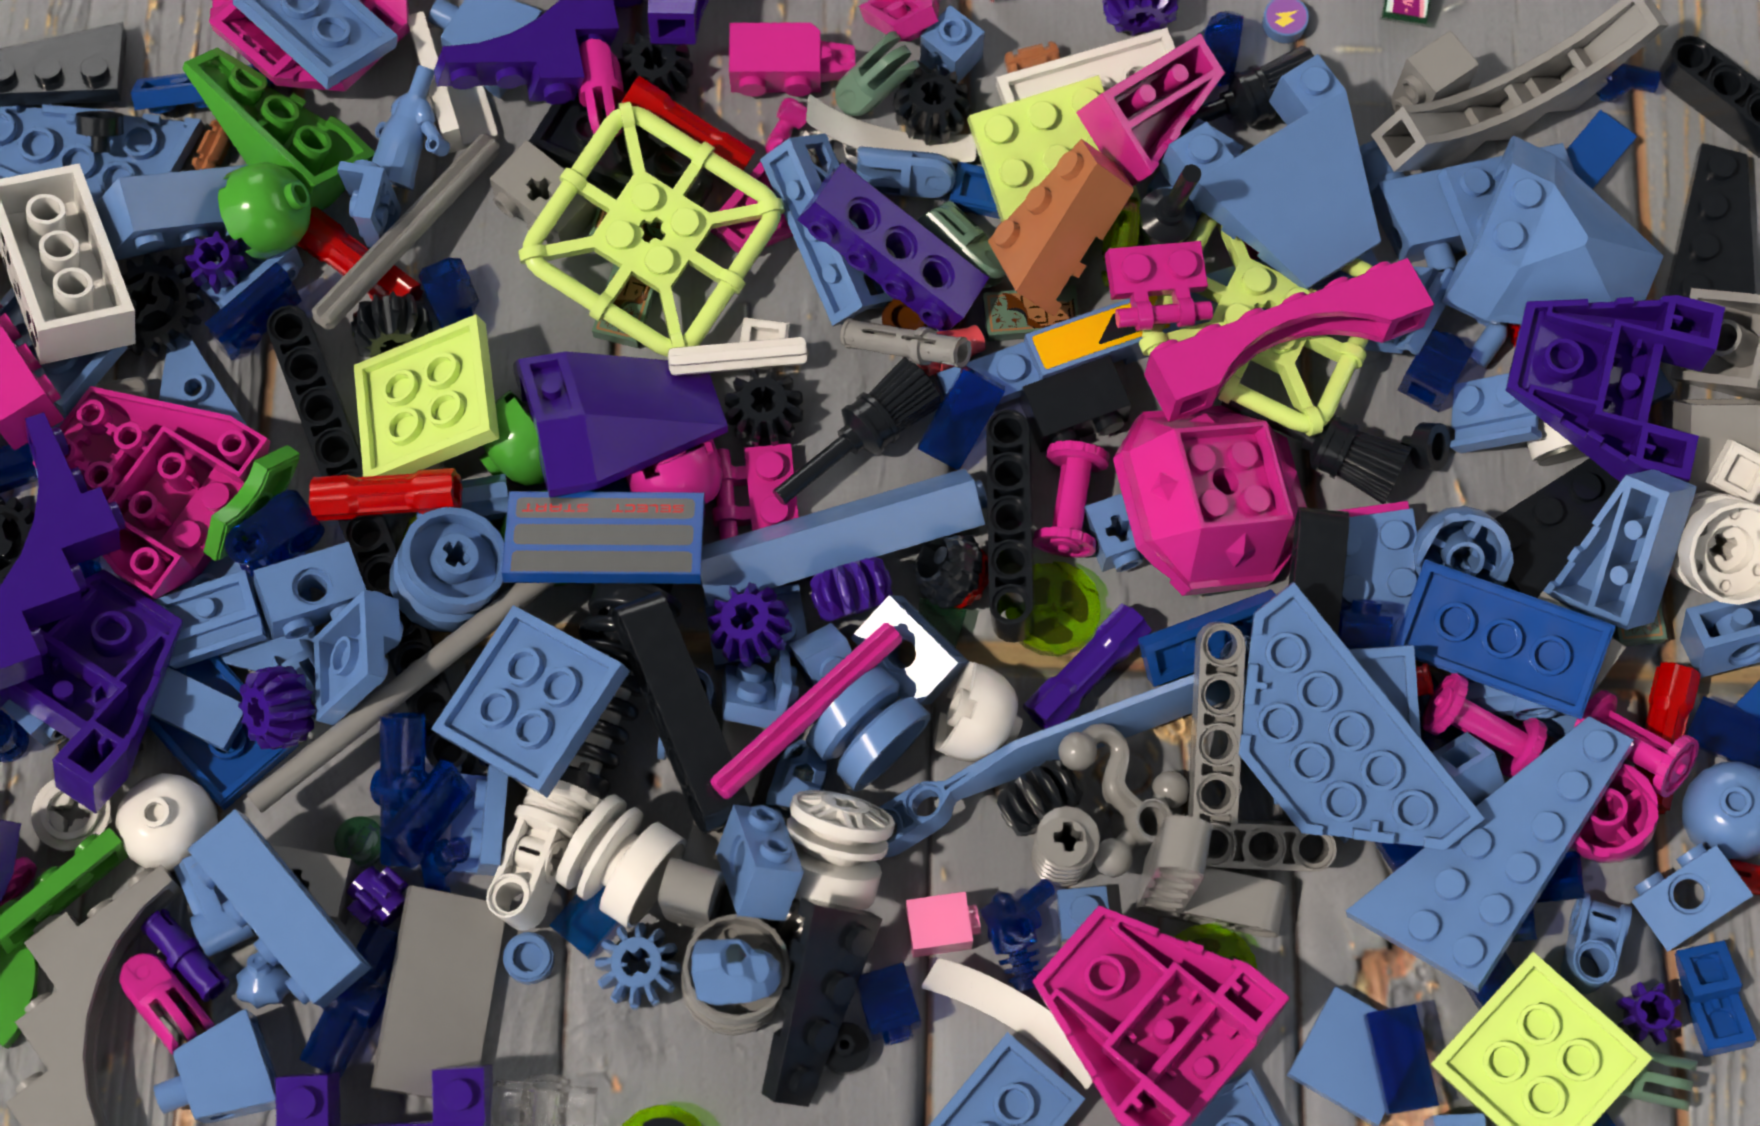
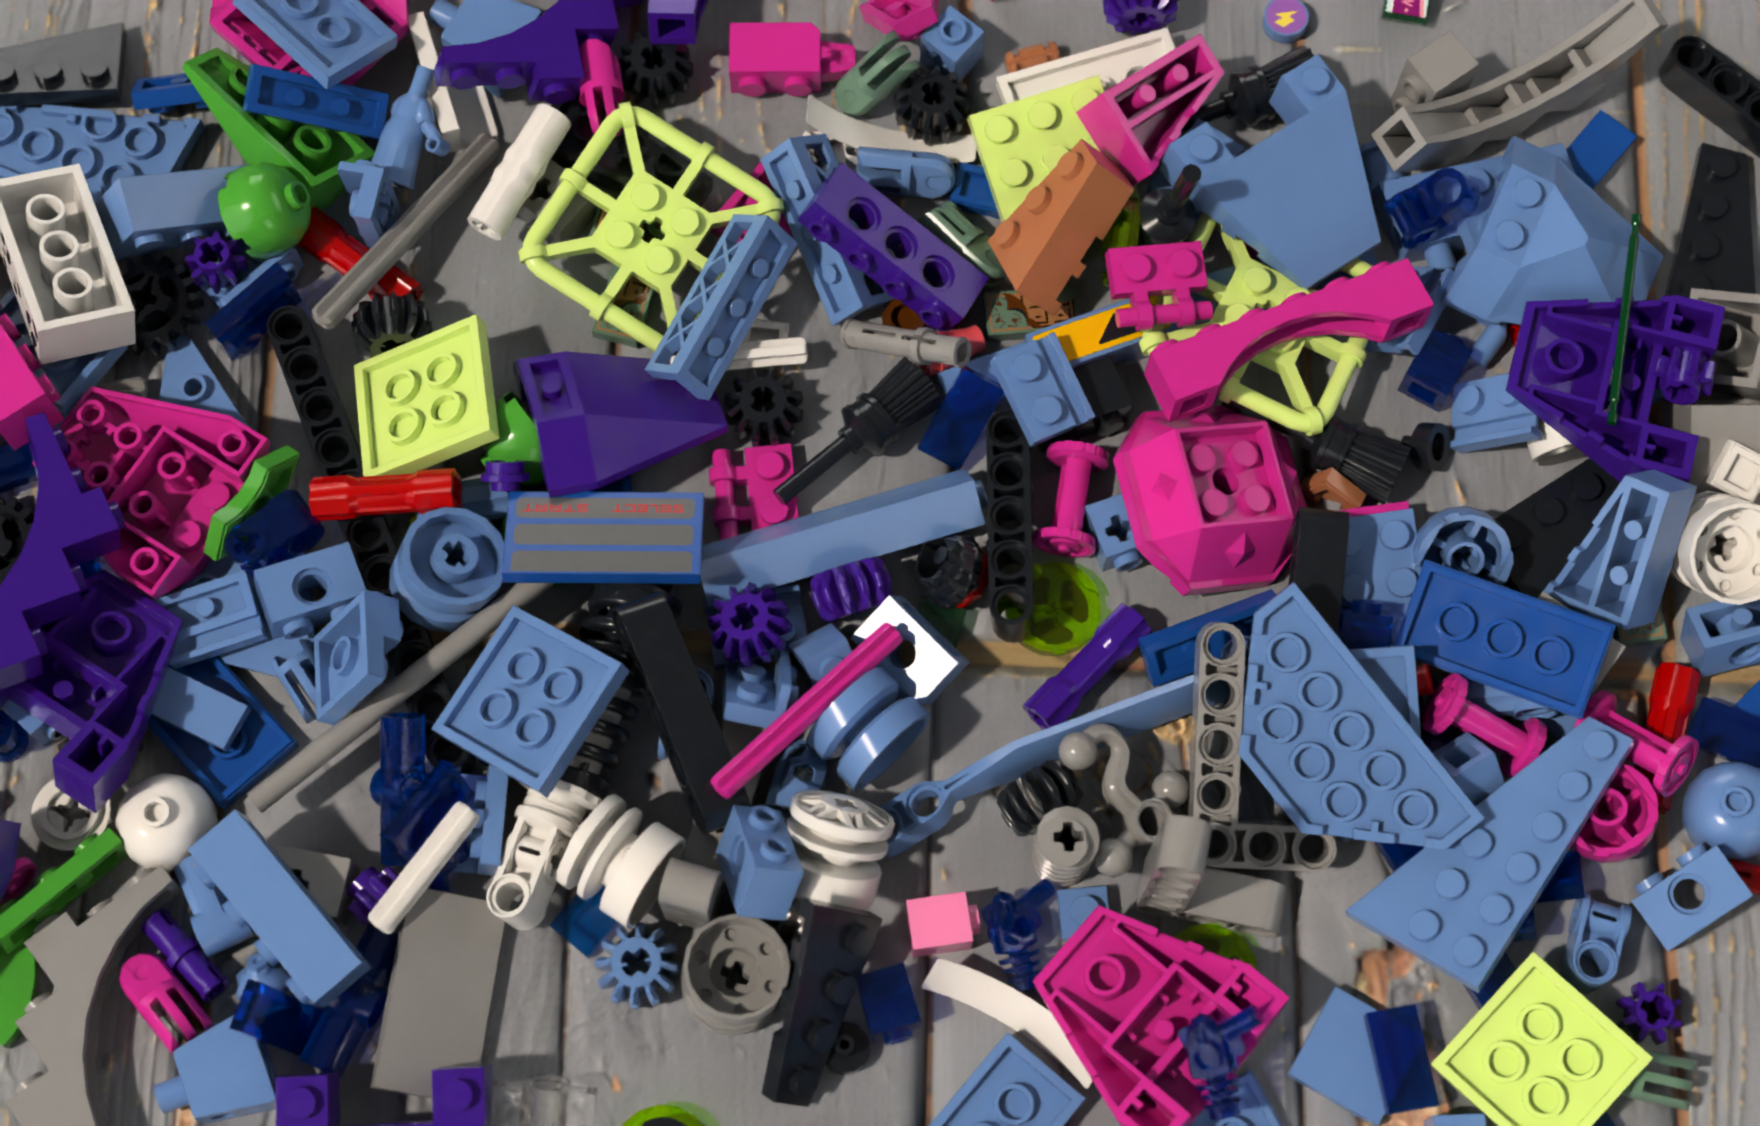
black tile [76,111,124,153] -> none
nougat piece [192,119,231,170] -> none
dark purple gear [238,665,316,750] -> none
clear green tile [334,816,387,868] -> none
clear blue rock [418,257,480,328] -> none
medium blue tile [503,932,555,985] -> none
red axle [618,76,756,171] -> none
dark pink cylinder [625,440,723,515] -> none
medium blue rock [692,939,782,1005] -> none
dark pink arm [765,97,807,154] -> none
white cylinder [933,662,1023,762] -> none
clear blue rock [1197,10,1244,87] -> none
clear blue arm [1596,63,1661,102] -> none
blue slope [1675,940,1757,1058] -> none
none -> clear blue tile [229,979,324,1058]
none -> blue plate [242,64,390,140]
none -> white axle [368,801,480,934]
none -> white axle [467,103,571,240]
none -> dark purple plate [481,460,530,491]
none -> medium blue fence [644,214,798,400]
none -> medium blue plate [990,332,1096,447]
none -> clear blue piece [1178,1004,1264,1120]
none -> nougat tile [1300,467,1366,510]
none -> clear blue piece [1383,168,1481,249]
none -> dark green piece [1607,214,1642,426]
none -> dark purple gear [1654,345,1716,405]

